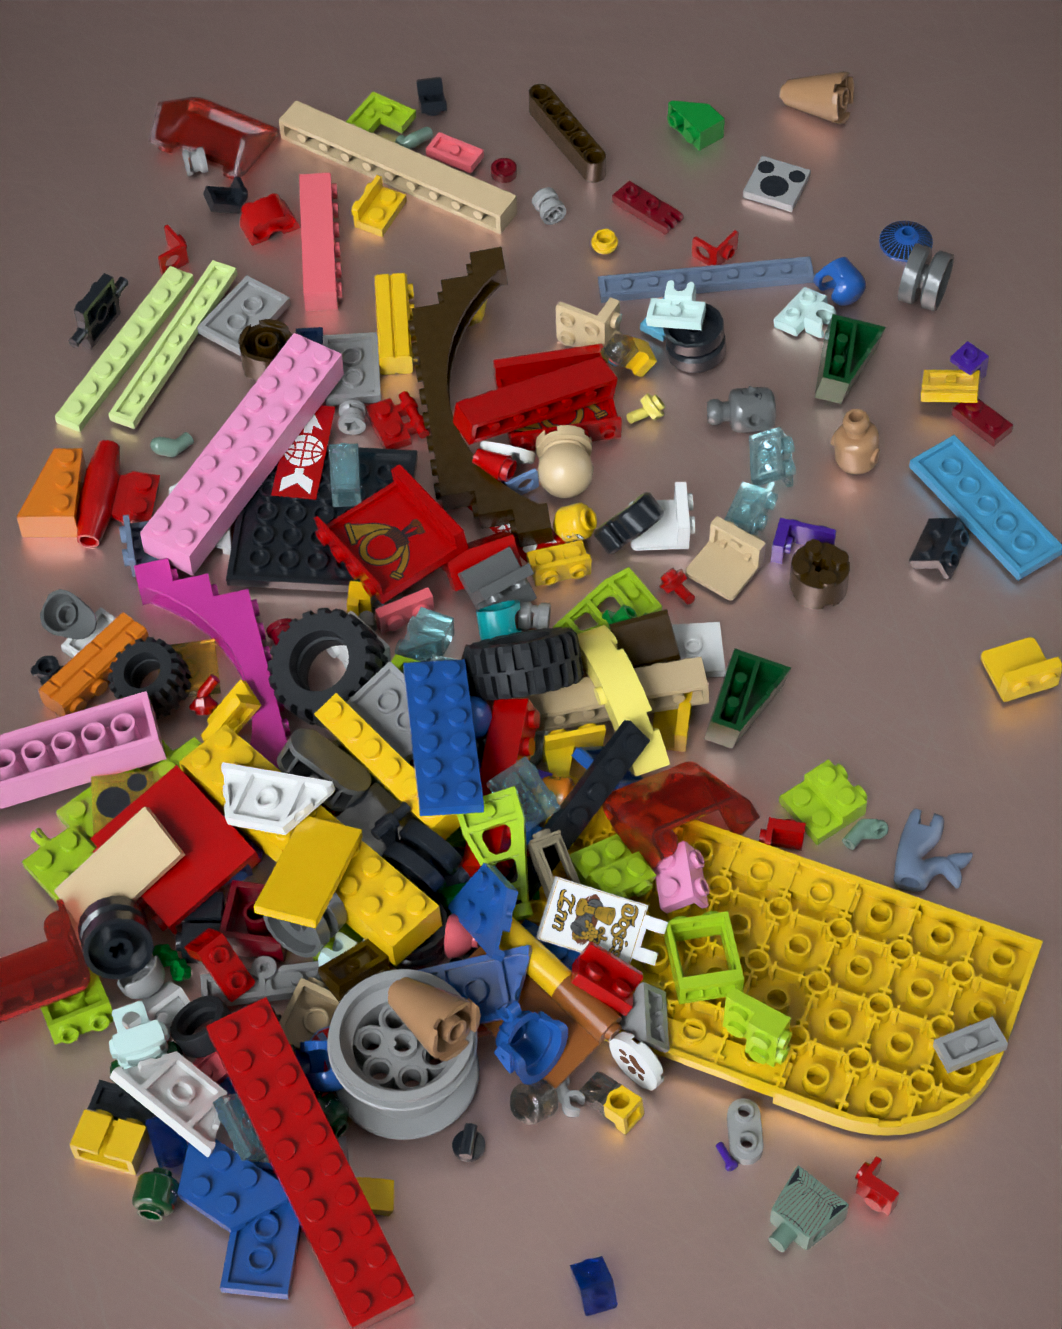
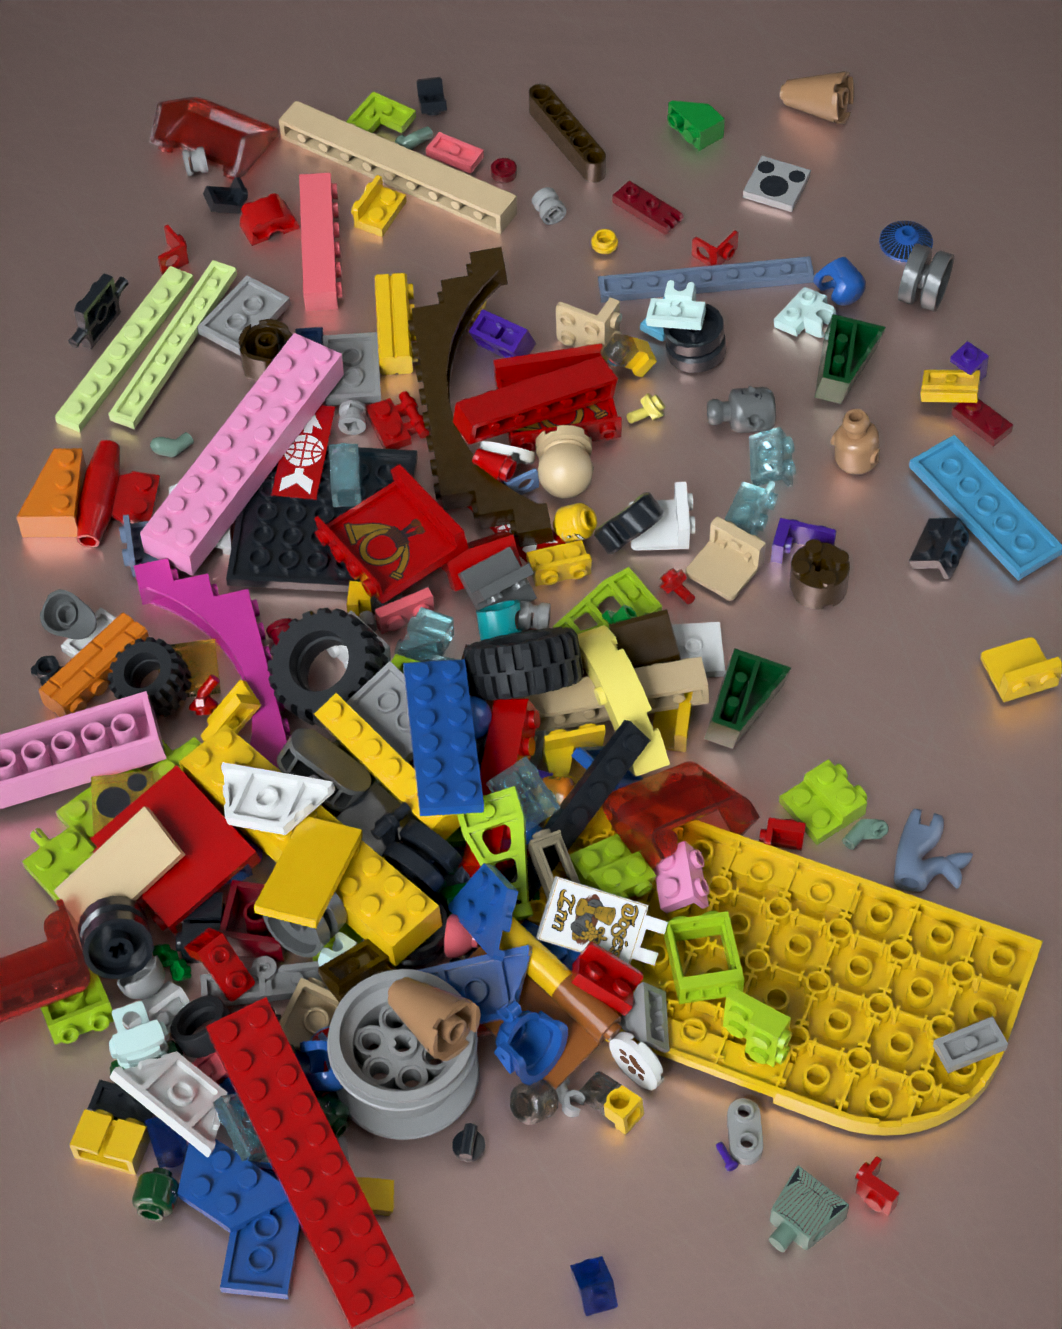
none -> dark purple brick [469,309,536,358]

